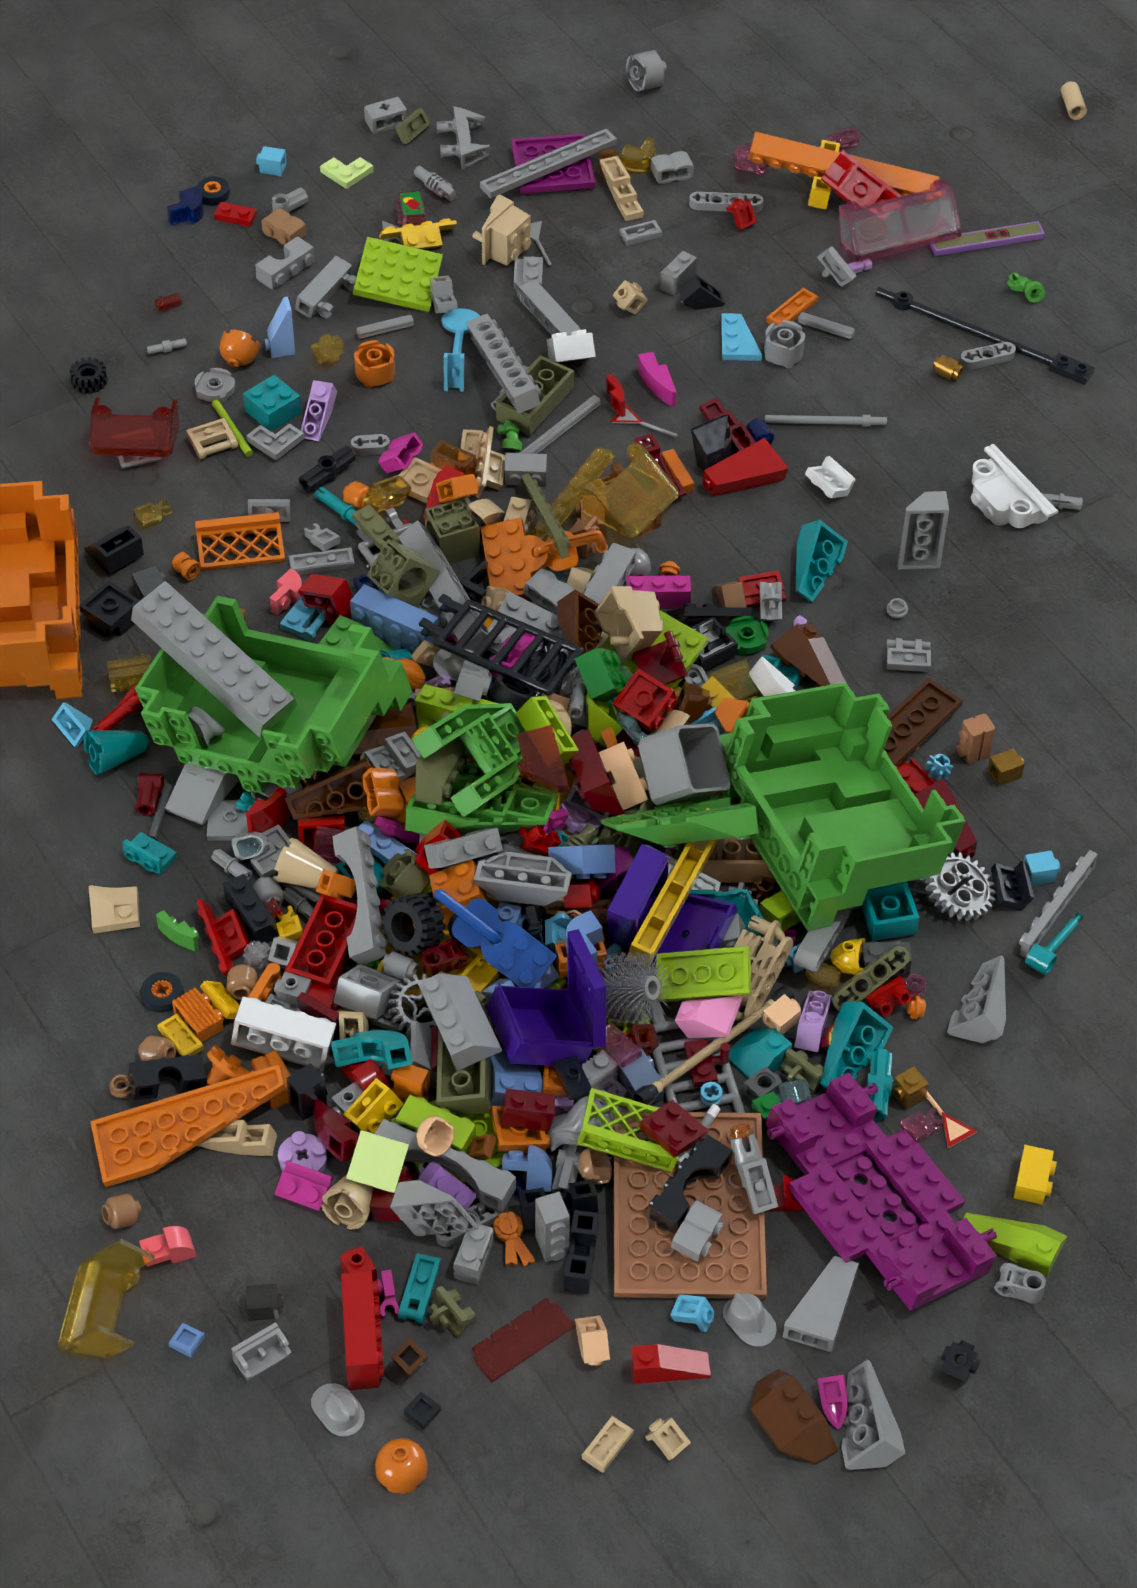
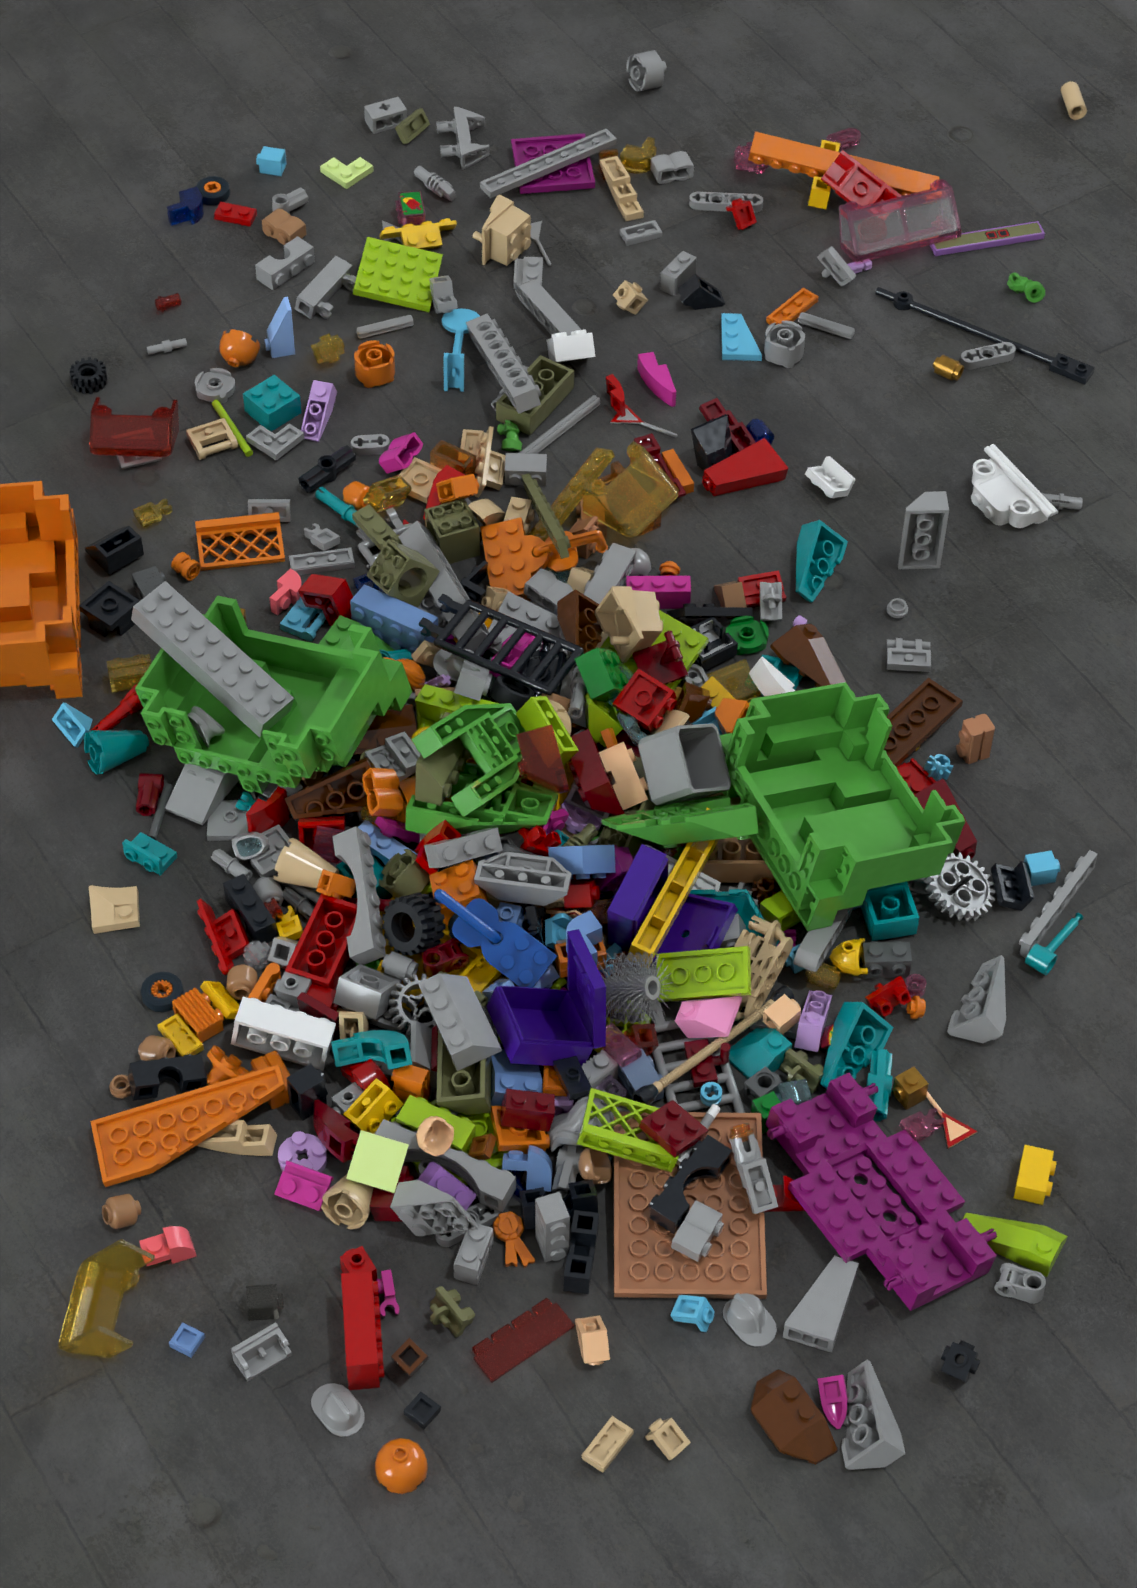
bright green slope [156,910,200,951] -> none
teal plate [398,1253,441,1324] -> none
red slope [631,1344,711,1384] -> none
light grey bar [765,415,887,427] -> none
olive beam [831,945,910,1011] -> none
pearl gold brick [987,748,1025,787] -> none

